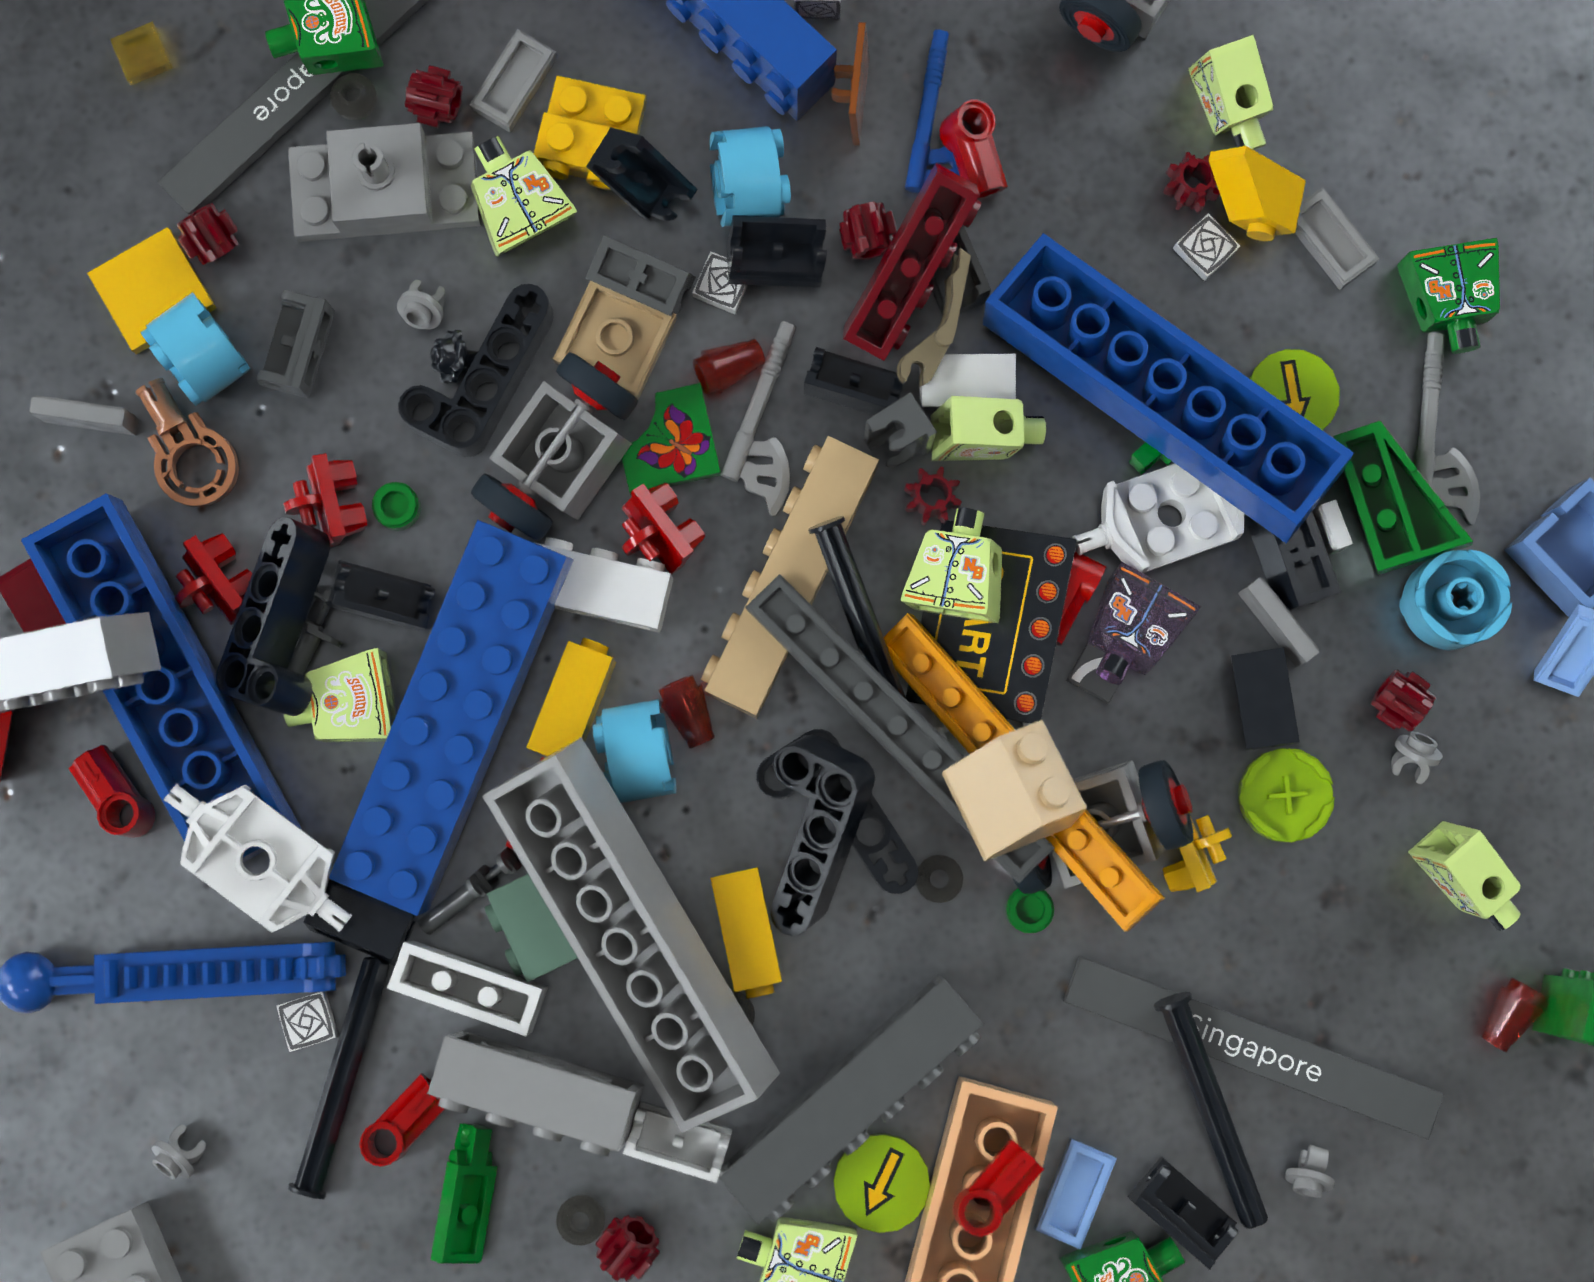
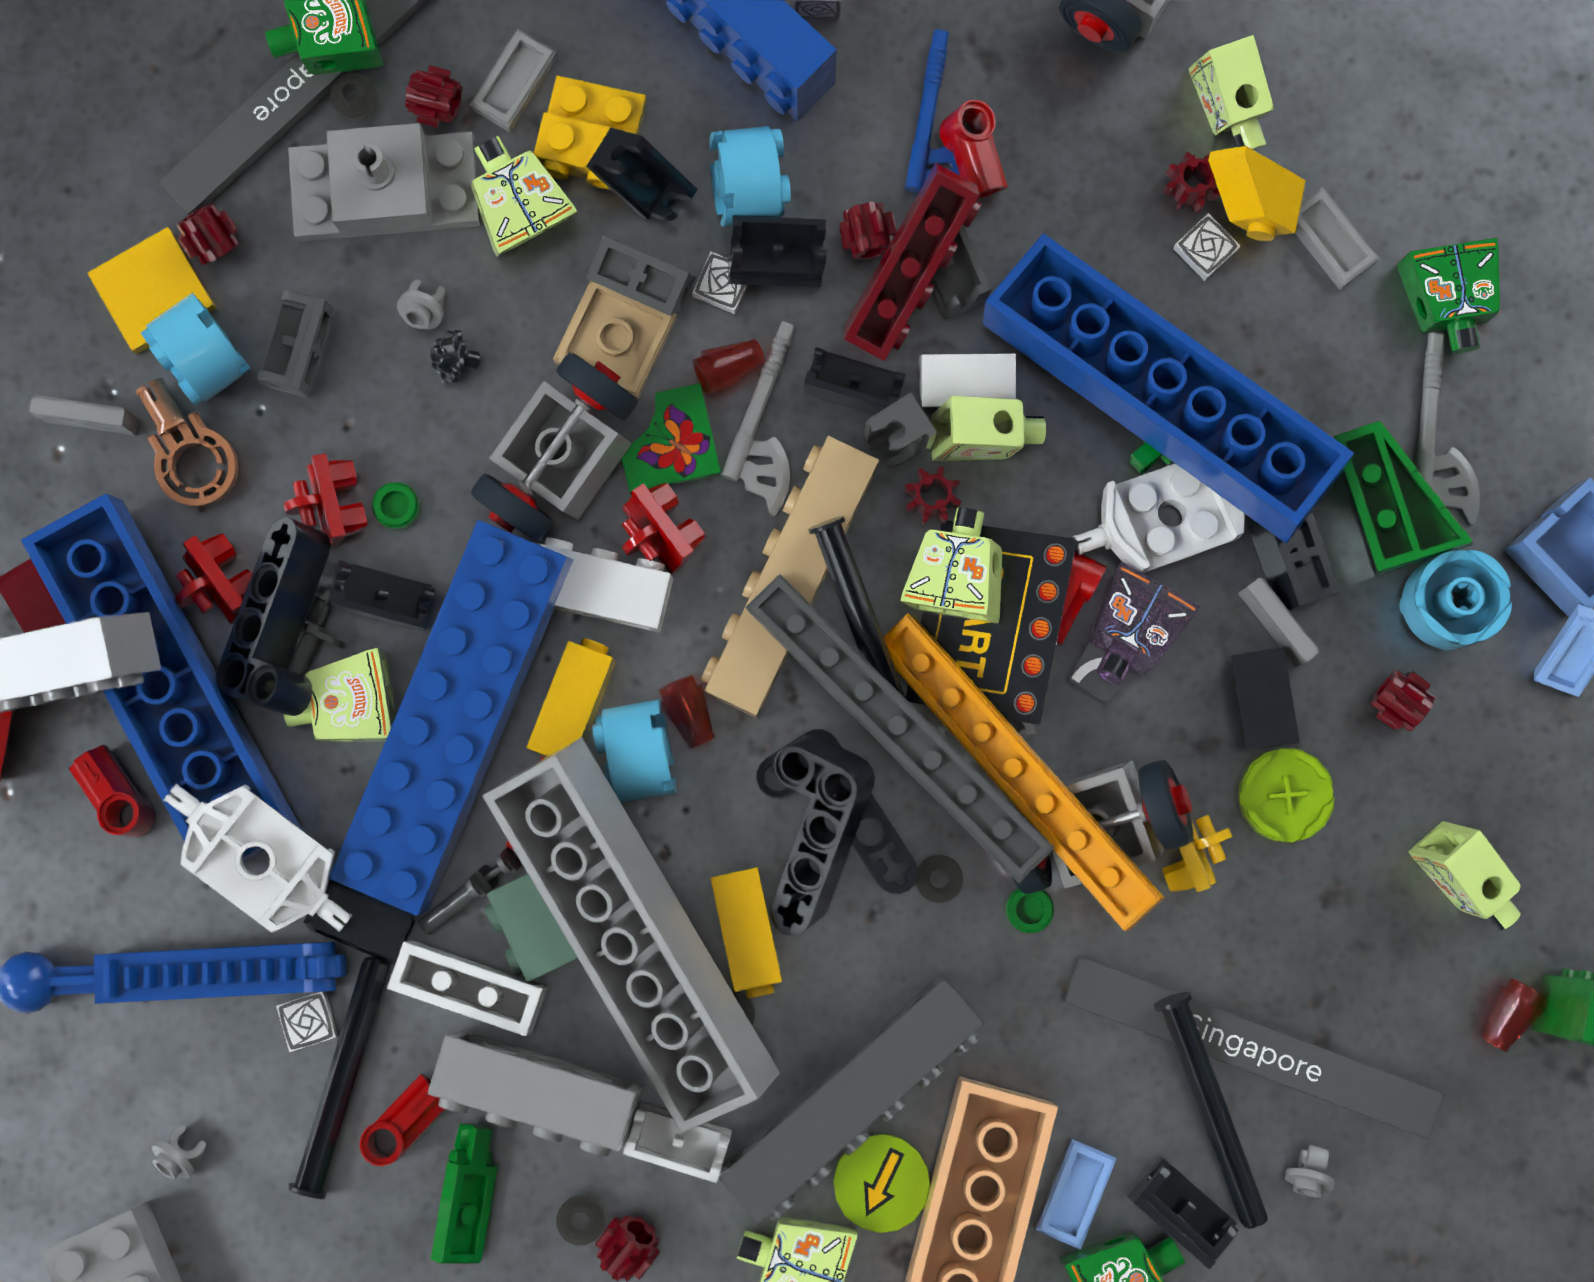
clear yellow tile [110,22,173,85] -> none
black beam [398,284,554,457] -> none
dark orange piece [831,22,869,146] -> none
dark tan arm [896,248,971,388] -> none
tan slope [942,720,1087,862] -> none
red piece [953,1139,1044,1236] -> none
lime tile [1249,349,1340,430] -> none
white tile [1312,500,1353,555] -> none
light grey plate [1391,732,1443,784] -> none

